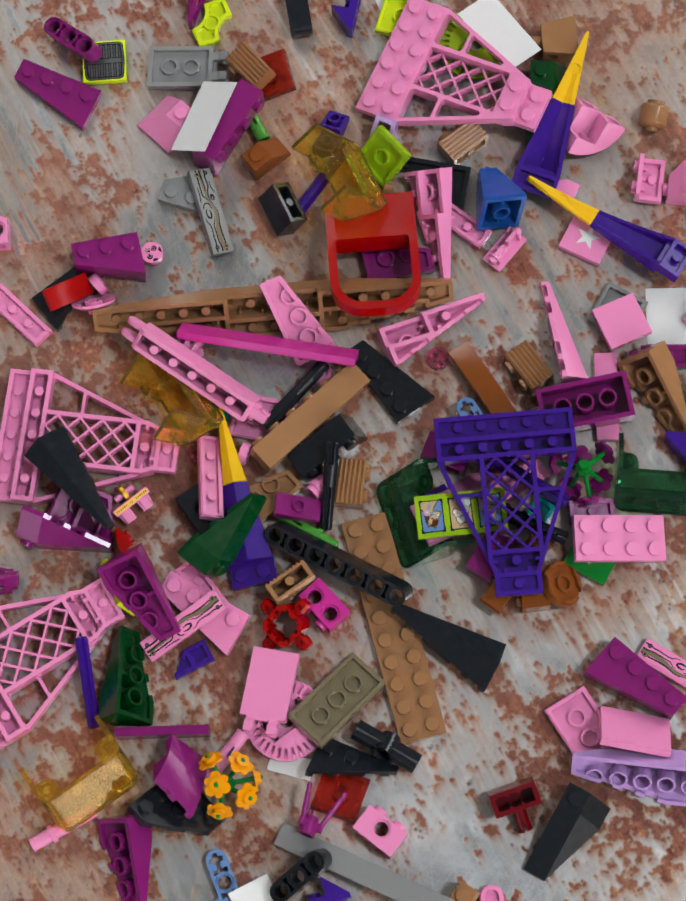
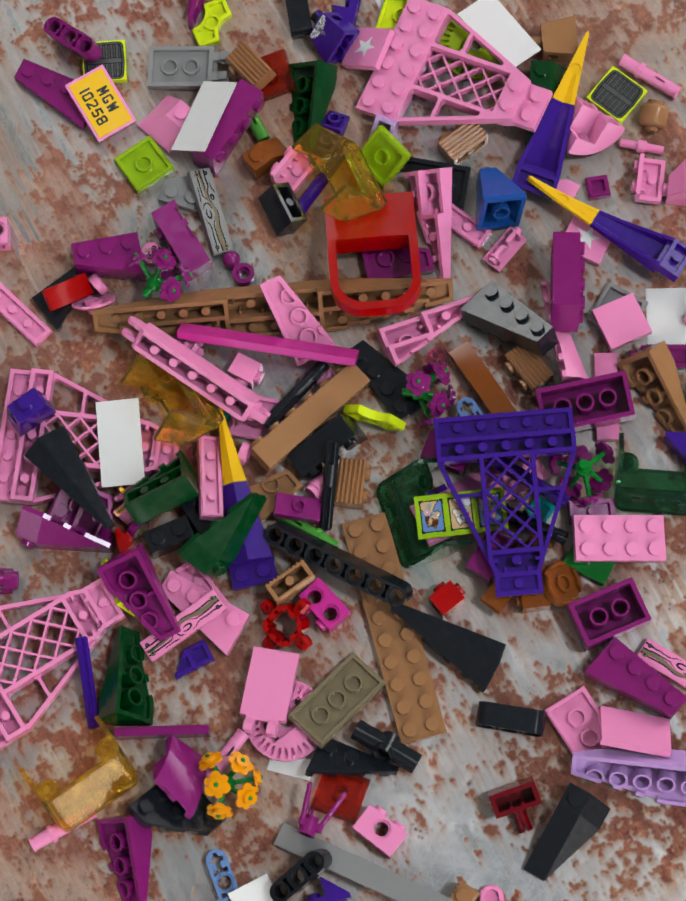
none -> dark purple torso [7,388,56,437]
none -> yellow tile [65,64,136,143]
none -> white sticker [95,398,145,488]
none -> lime tile [114,135,175,195]
none -> dark green wedge [123,450,199,526]
none -> tile [127,521,149,540]
none -> magenta plant [128,248,192,303]
none -> black brick [143,515,194,559]
none -> magenta wedge [151,200,212,281]
none -> magenta plate [223,251,255,287]
none -> bright pink brick [227,352,265,390]
none -> bright pink bracket [270,142,319,194]
none -> dark green wedge [287,60,338,149]
none -> dark purple torso [310,10,360,63]
none -> bright pink tile [341,27,394,71]
none -> neon yellow tile [343,404,406,431]
none -> magenta plant [402,362,456,427]
none -> red brick [428,580,465,619]
none -> wedge [460,280,558,357]
none -> black beam [475,701,546,737]
none -> magenta brick [550,232,585,332]
none -> magenta brick [566,577,652,652]
none -> magenta tile [585,175,611,201]
none -> tile [586,66,648,125]
none -> bright pink pin [618,54,681,99]
none -> bright pink bar [619,138,664,155]

